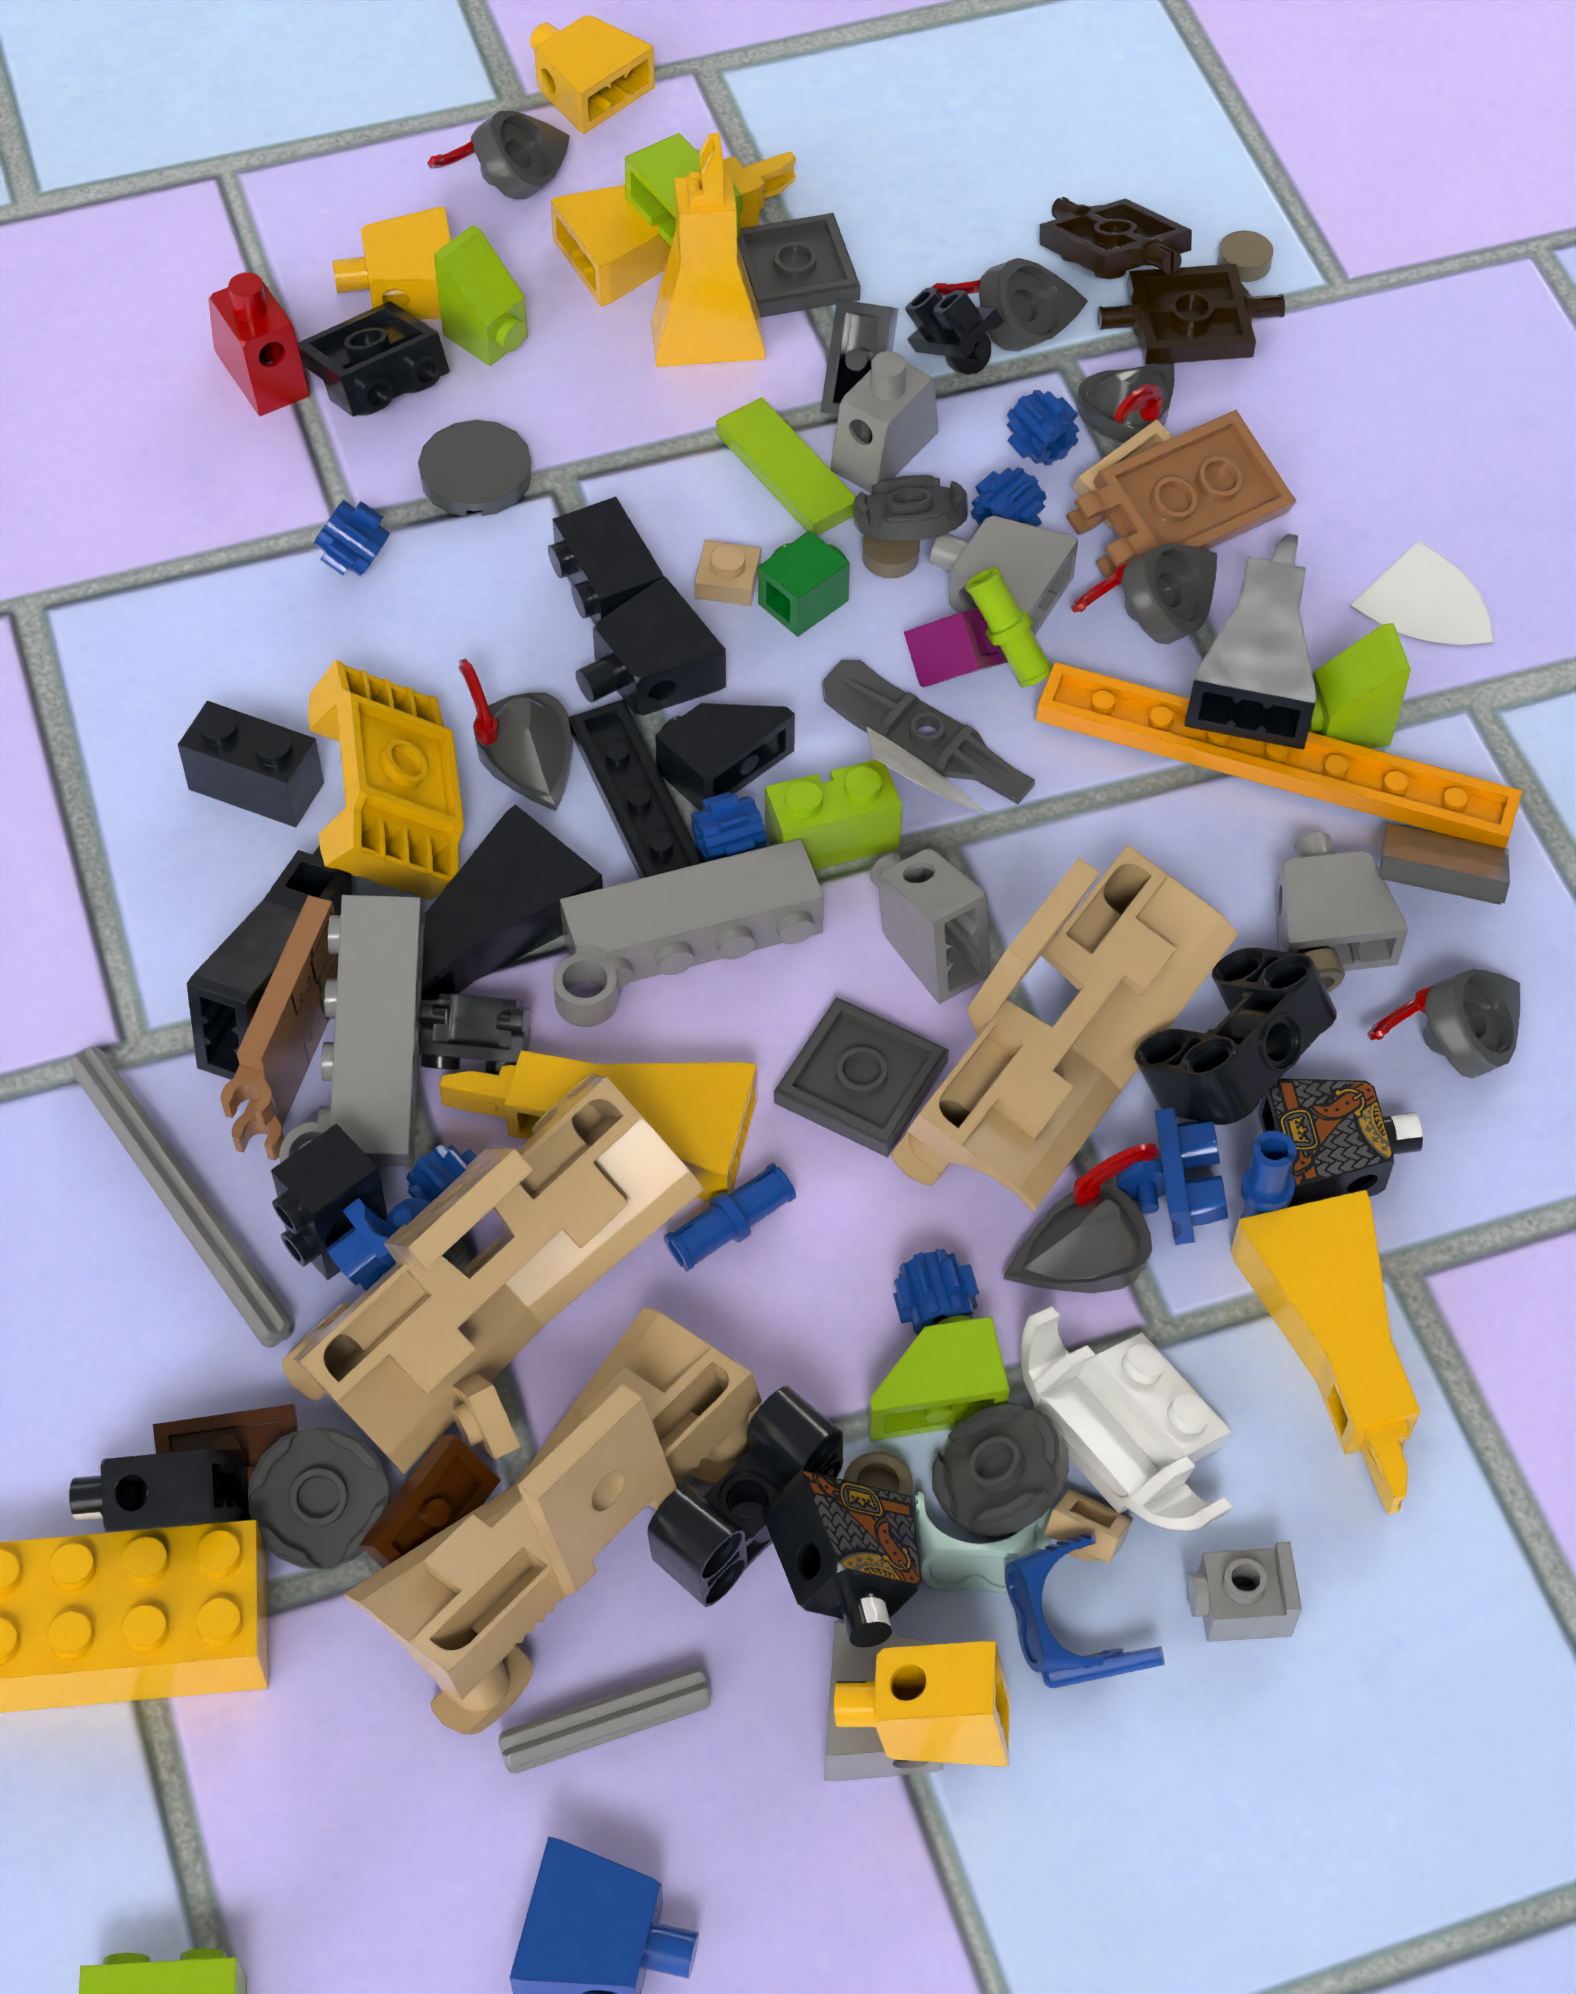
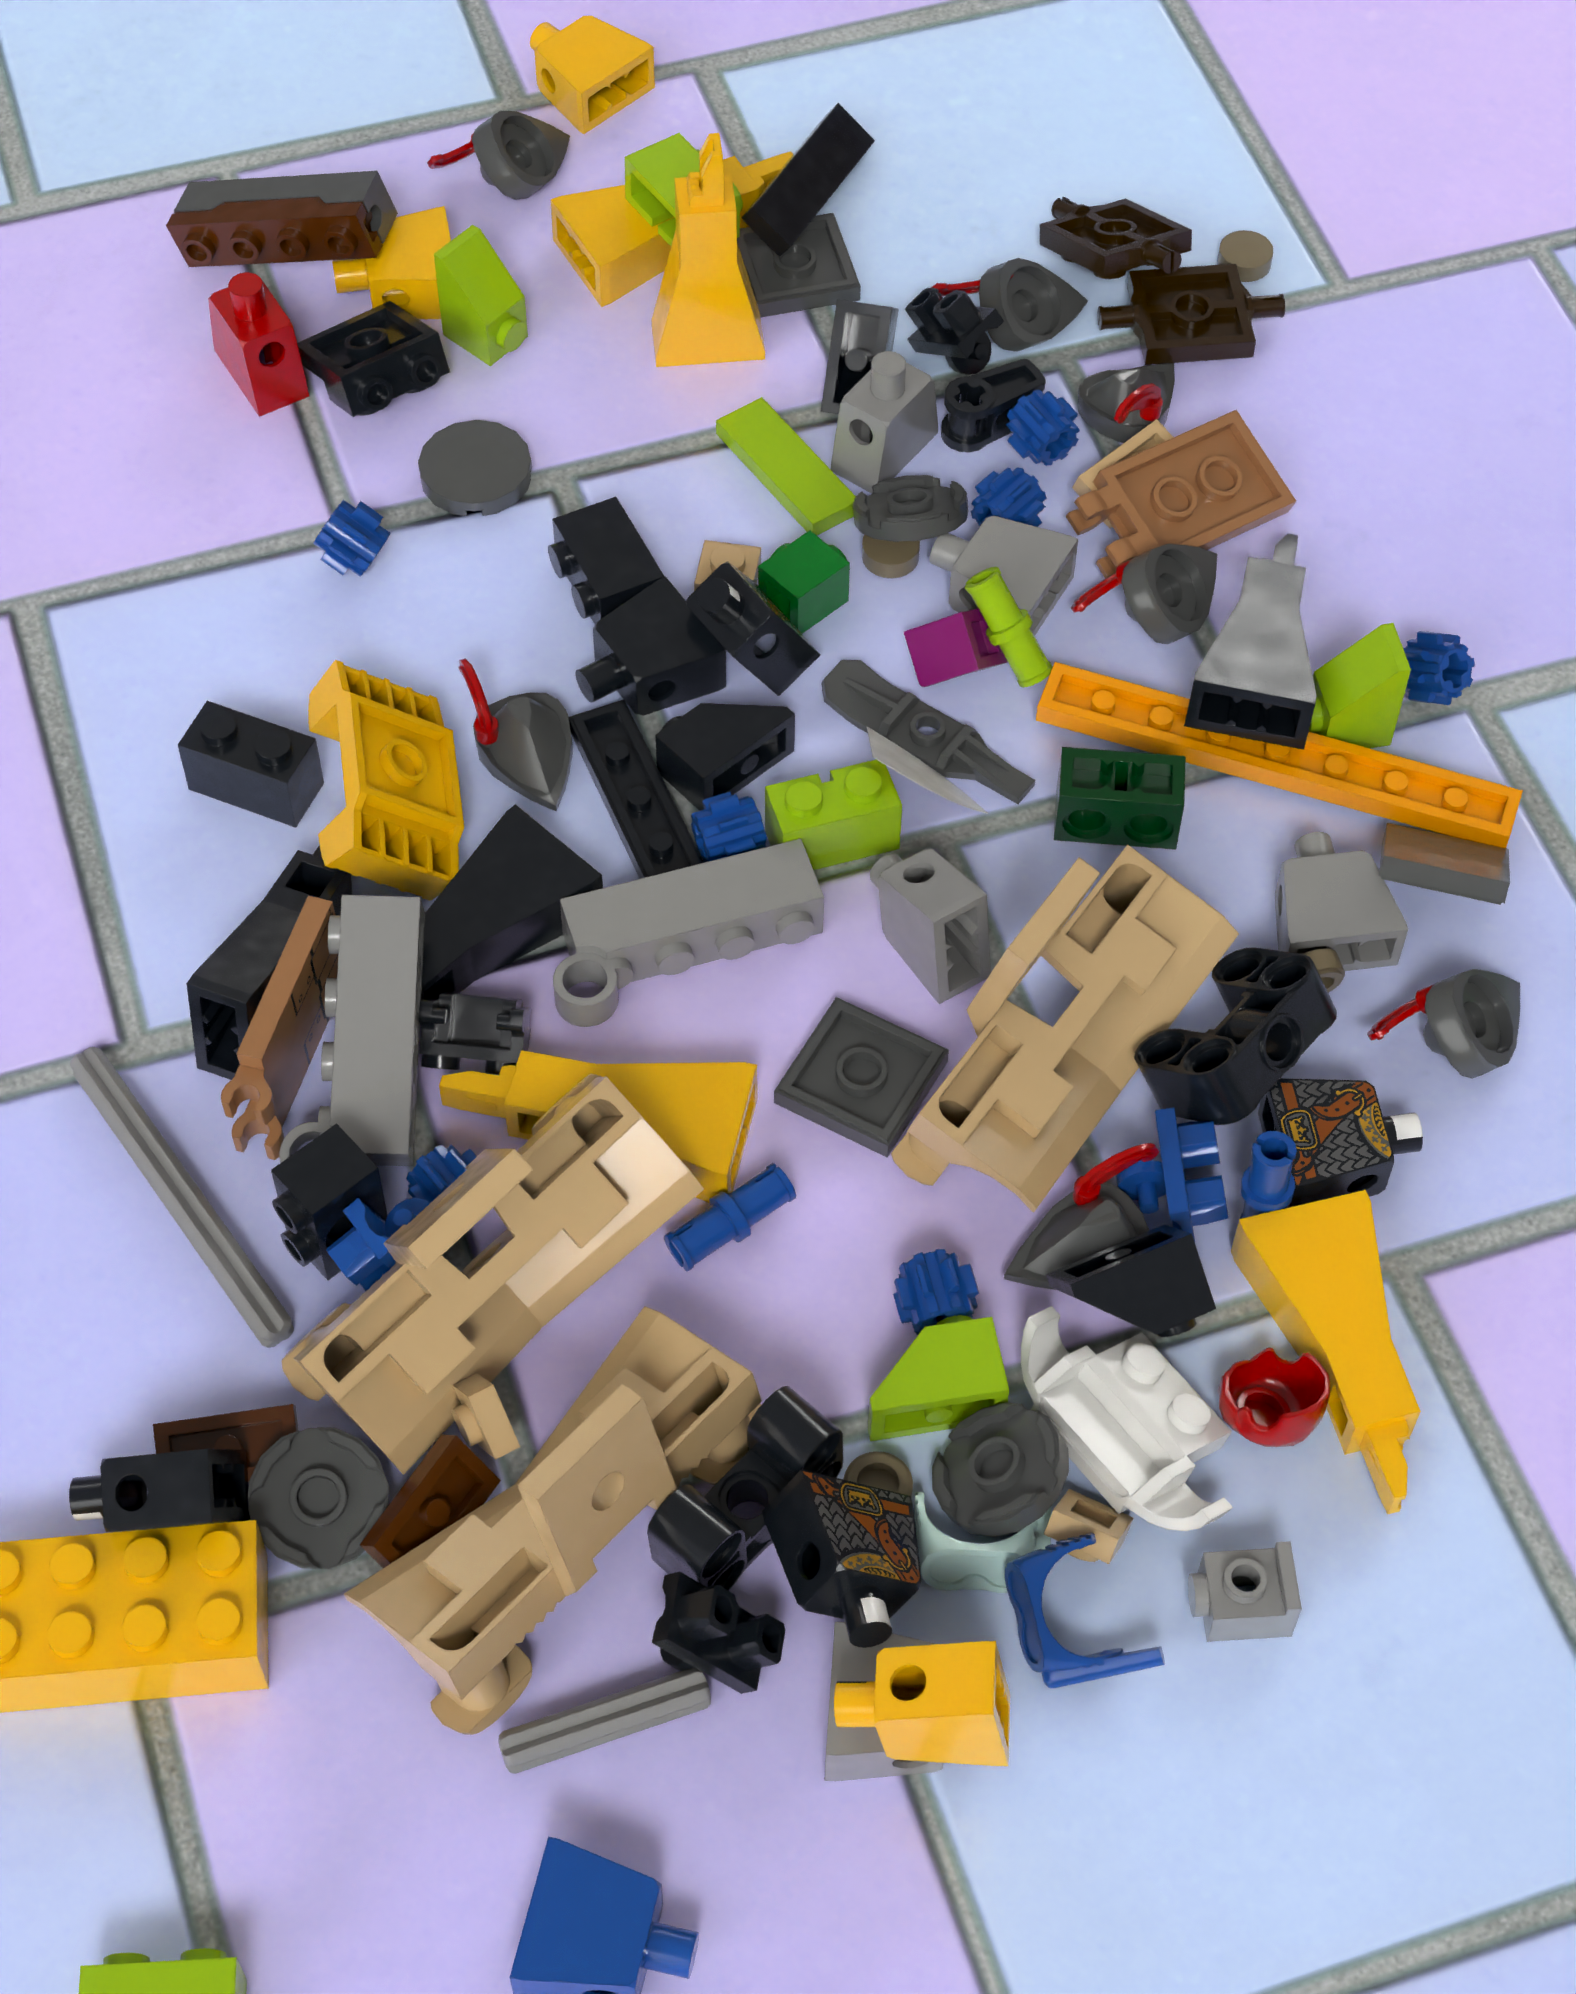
white sticker [1350,541,1494,645] -> none
none -> reddish brown piece [166,171,398,267]
none -> black hips [652,1571,785,1694]
none -> black torso [685,561,821,696]
none -> black tile [741,103,875,257]
none -> black piece [941,359,1046,453]
none -> black slope [1046,1224,1216,1337]
none -> dark green brick [1054,747,1186,850]
none -> red hair [1219,1347,1330,1447]
none -> blue gear [1403,631,1475,705]

